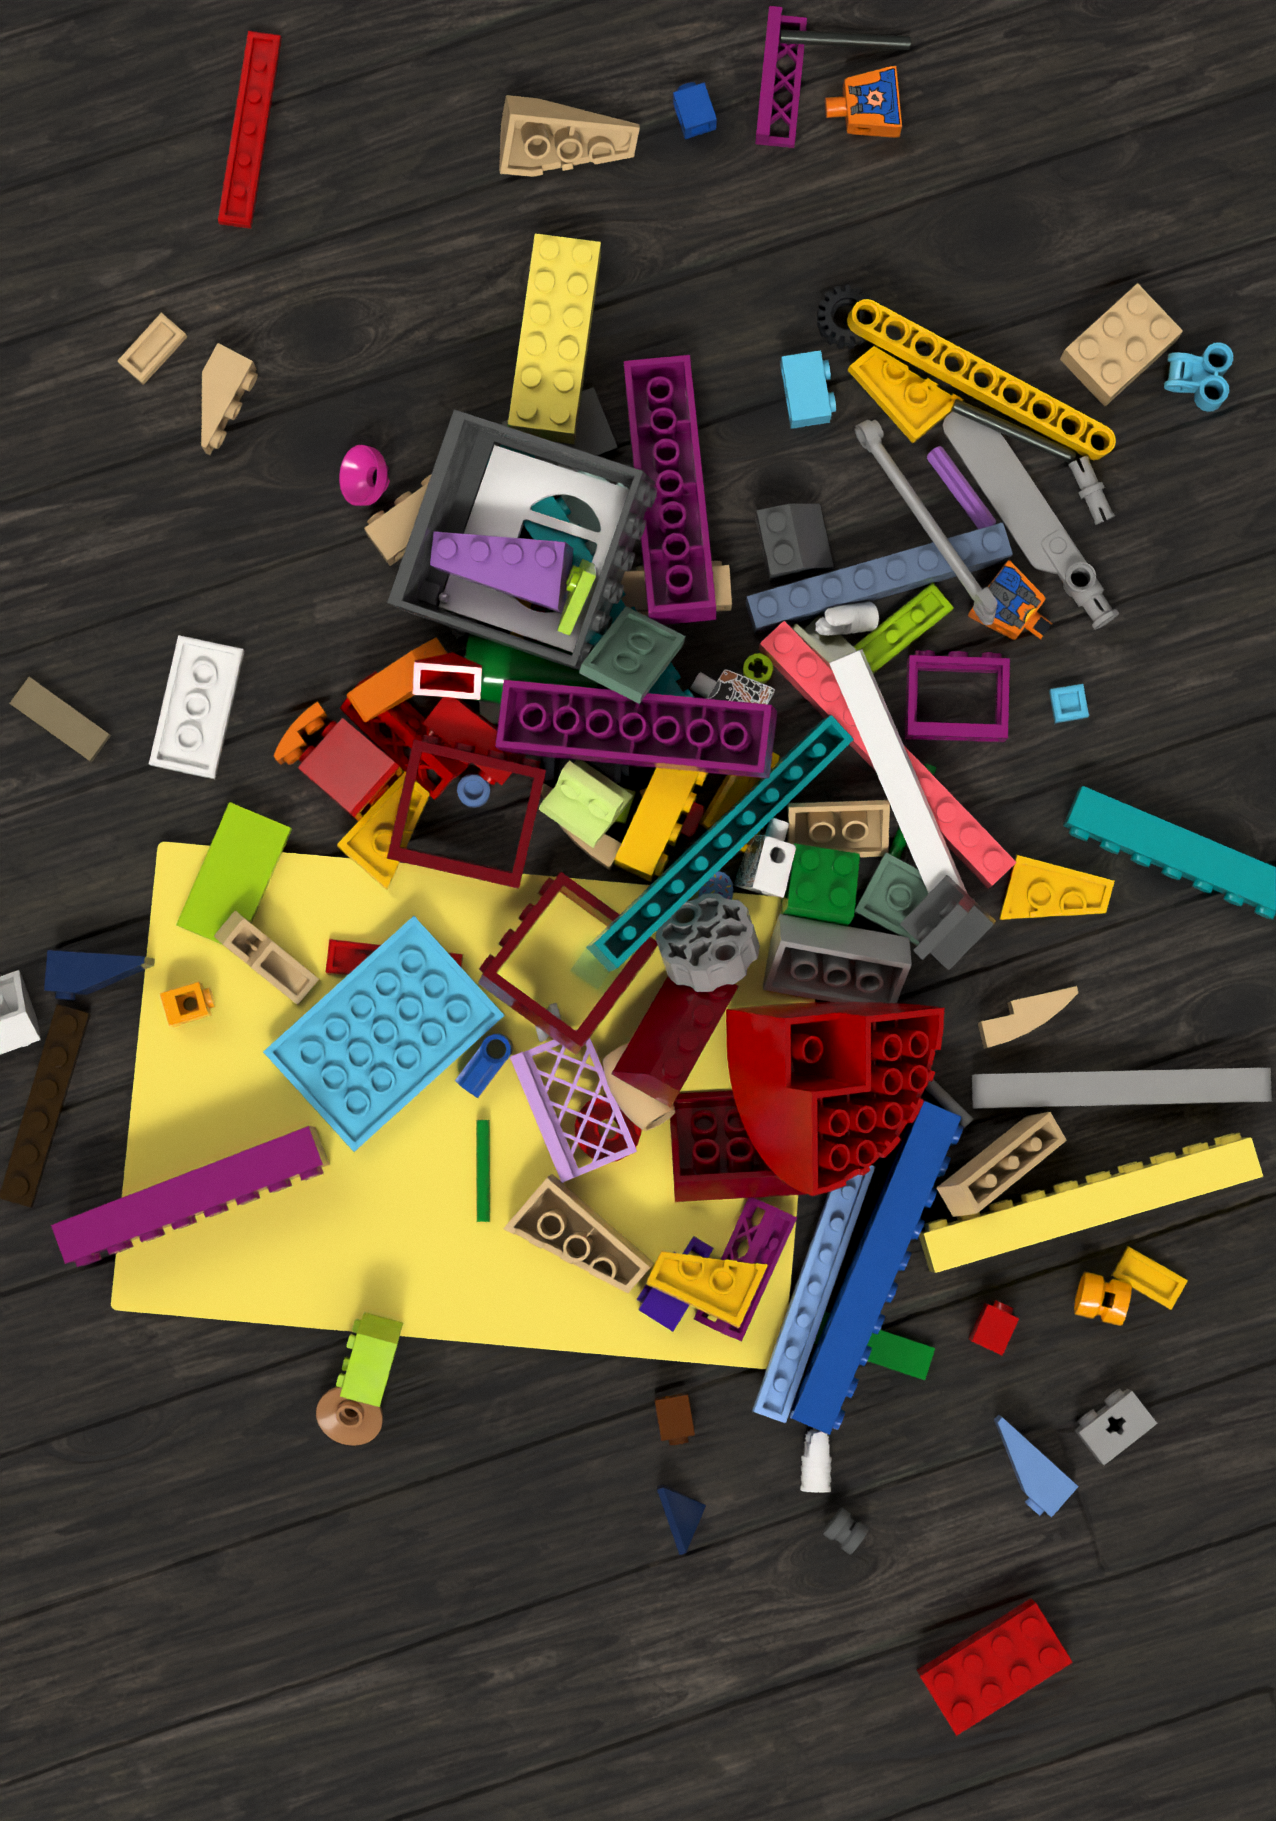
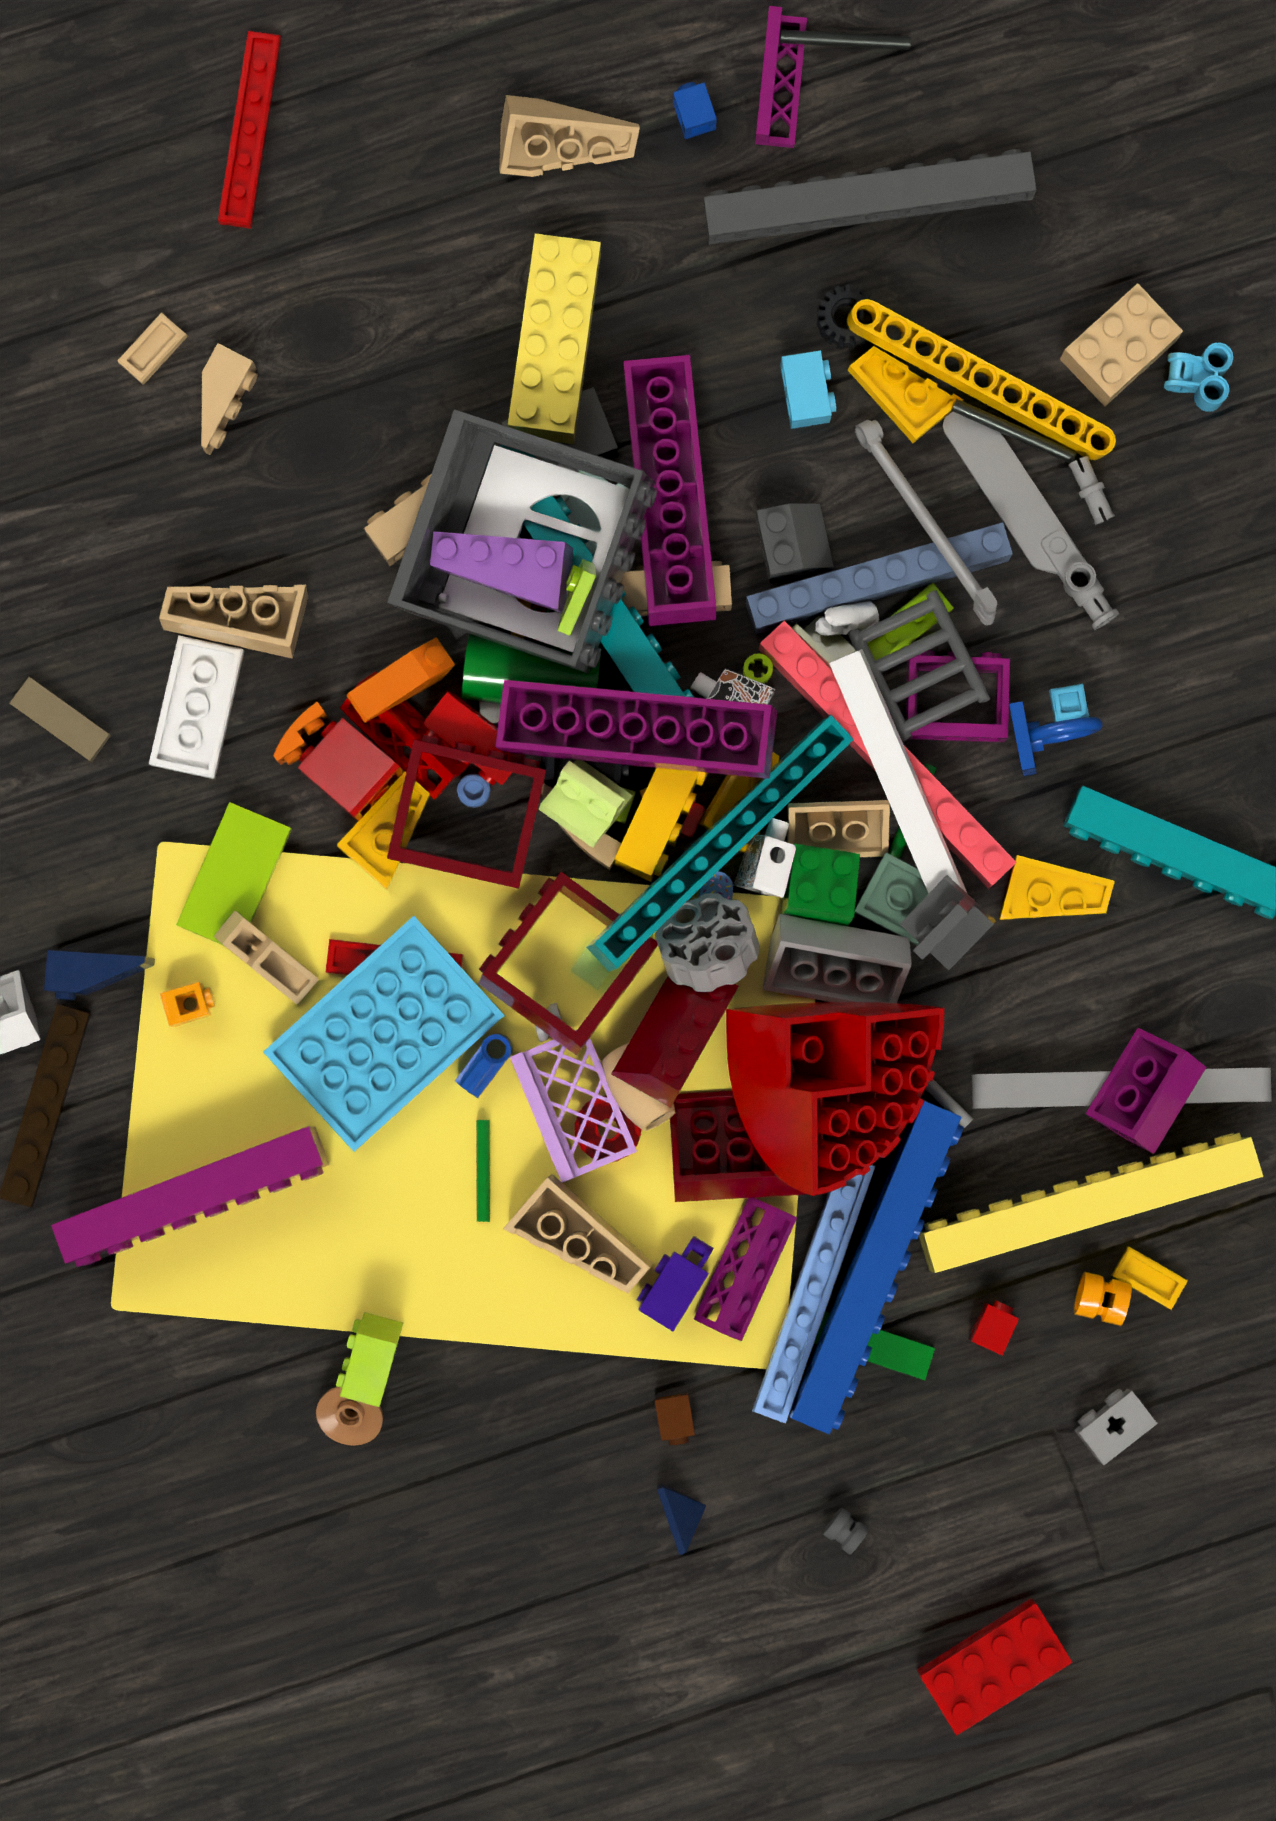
dark pink piece [339,445,390,506] -> none
red slope [413,652,482,700] -> none
sand green plate [579,606,686,704] -> none
yellow wing [646,1251,768,1328] -> none
white hinge [800,1428,832,1493] -> none
torso [825,66,902,138] -> none
medium lavender axle [927,446,996,529] -> none
tan brick [937,1112,1067,1217] -> none
torso [967,560,1053,640] -> none
tan slope [978,986,1078,1049] -> none
medium blue slope [994,1415,1079,1517] -> none
none -> tan wedge [159,585,308,659]
none -> dark grey brick [703,149,1037,245]
none -> dark grey bar [848,590,990,742]
none -> blue tile [1009,701,1103,776]
none -> magenta slope [1085,1028,1207,1154]

